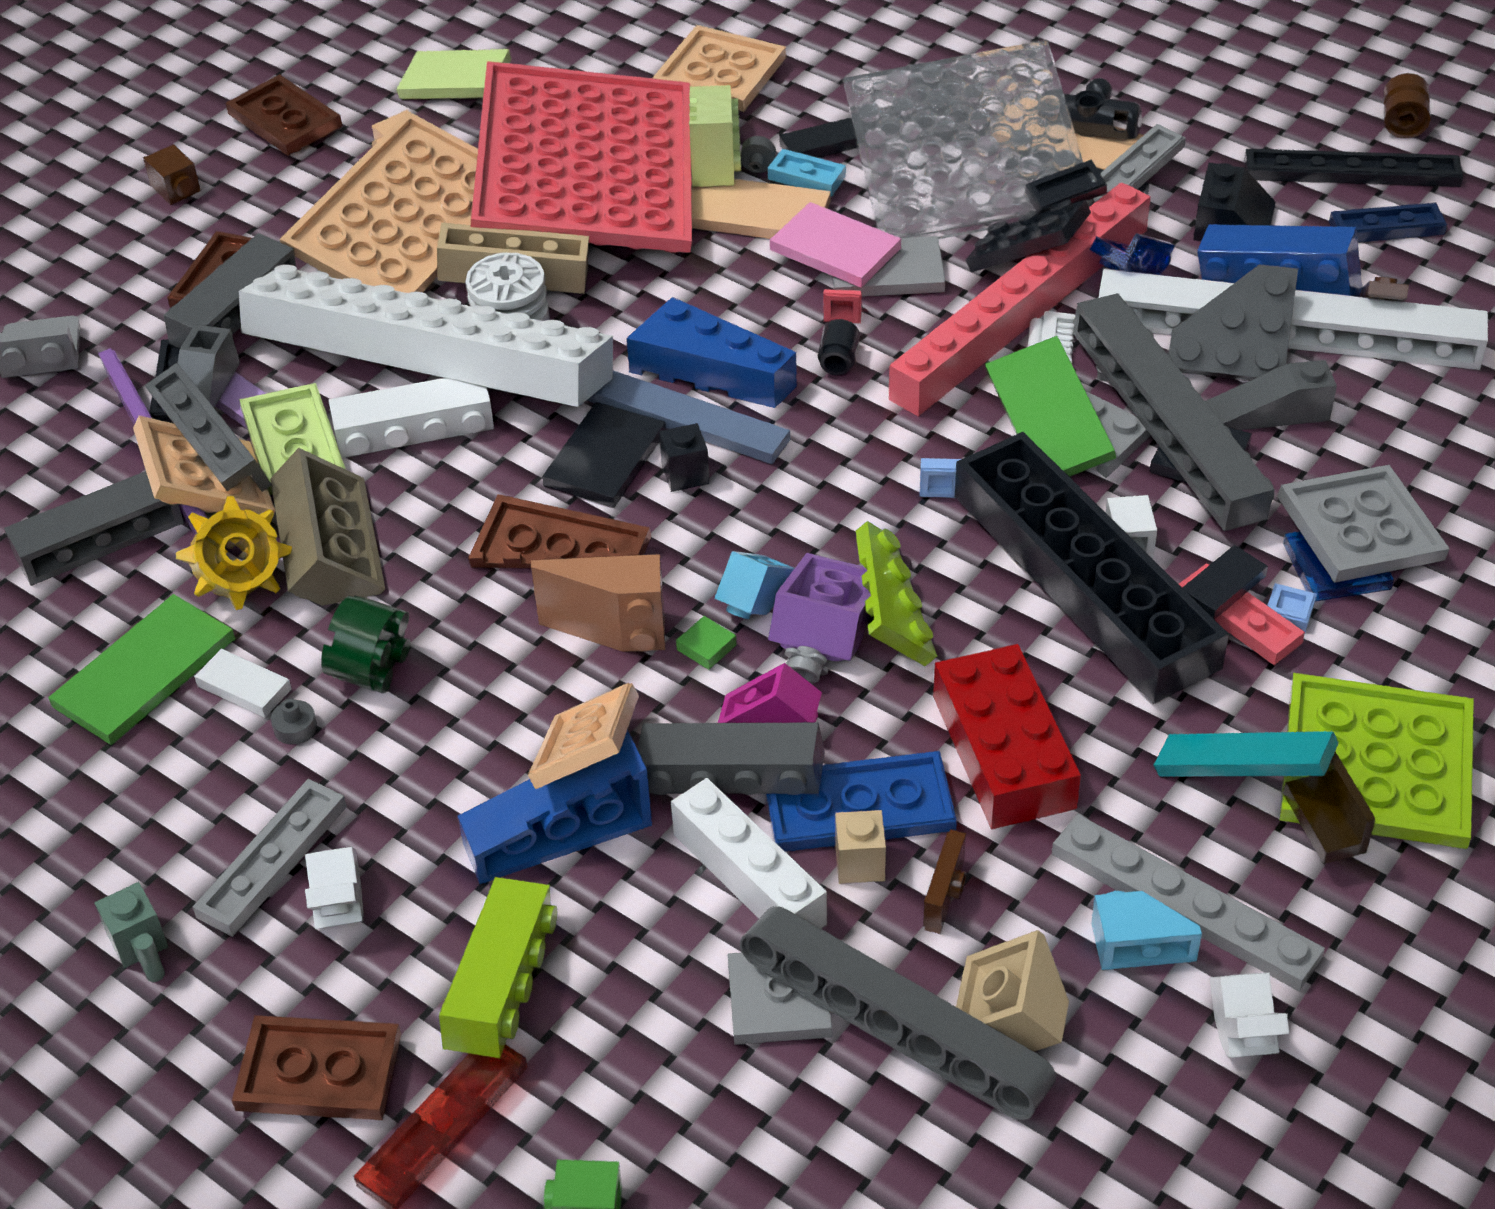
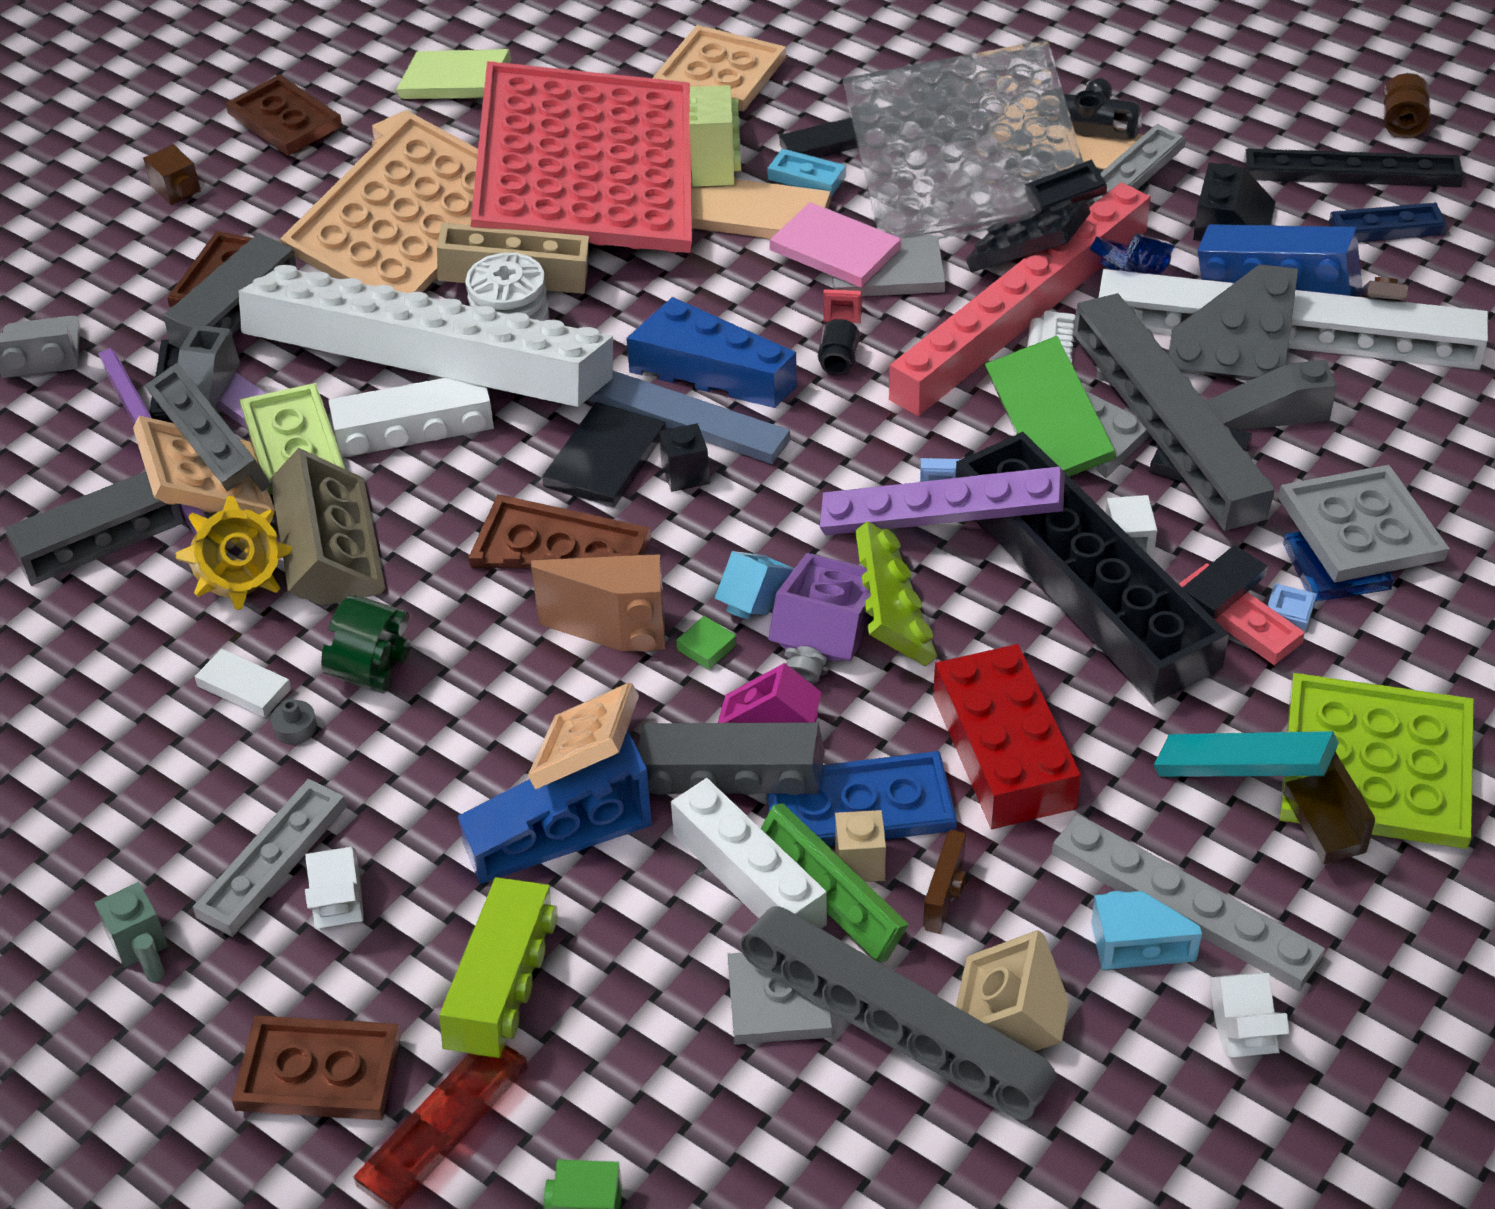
bright green tile [48,594,235,745] -> none
dark grey tile [741,136,776,173] -> none
none -> bright green tile [760,803,909,963]
none -> medium lavender plate [820,466,1065,536]

